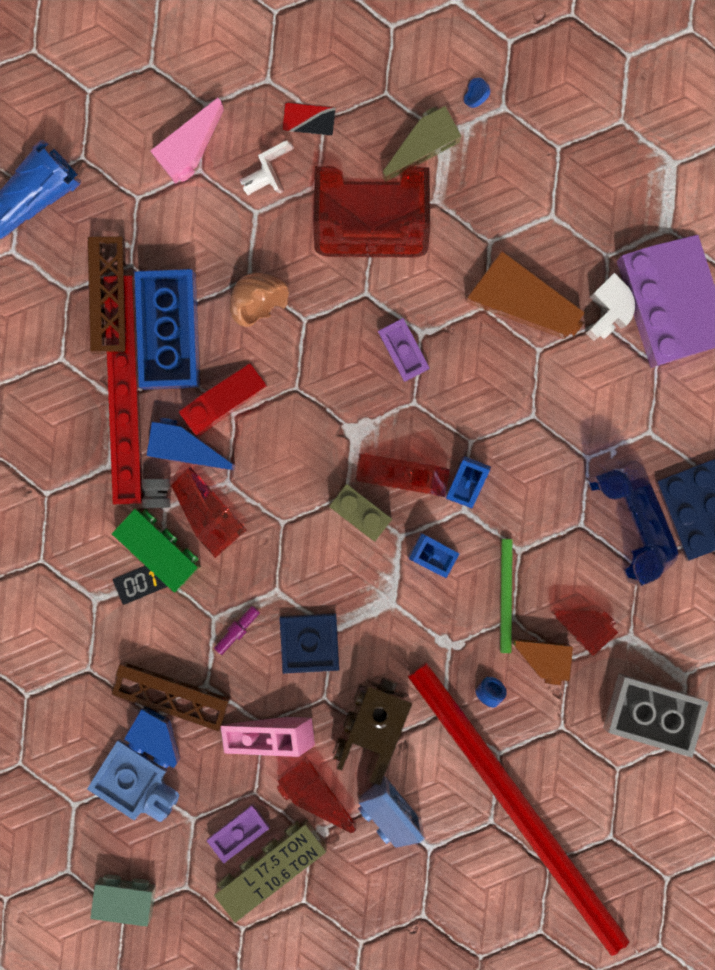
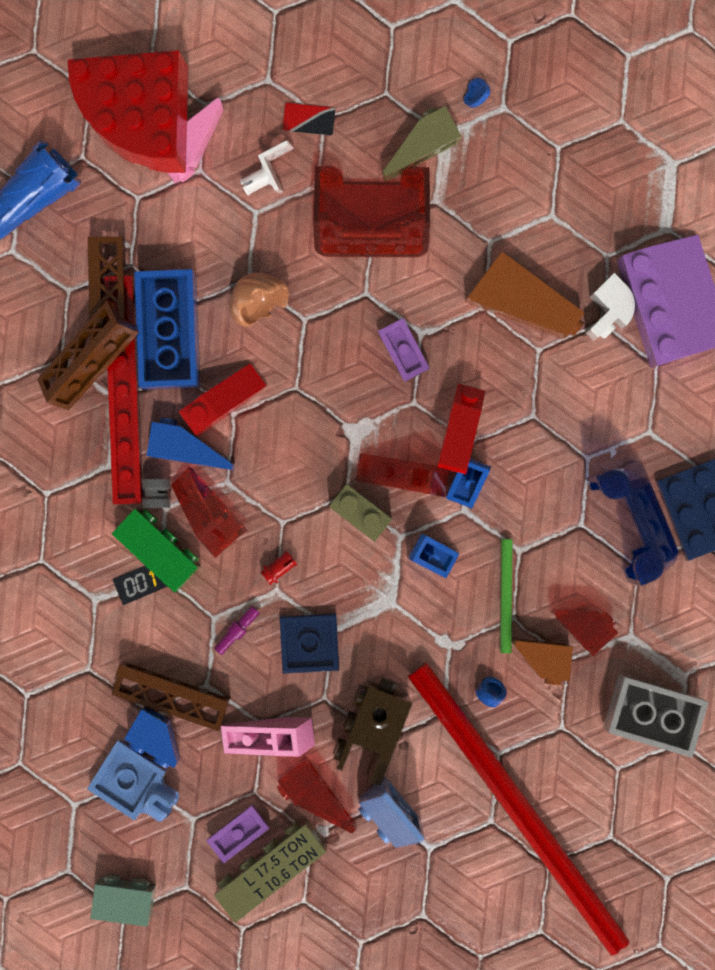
none -> reddish brown fence [37,300,139,411]
none -> red brick [67,50,188,173]
none -> red pin [260,550,298,585]
none -> red slope [437,383,486,474]

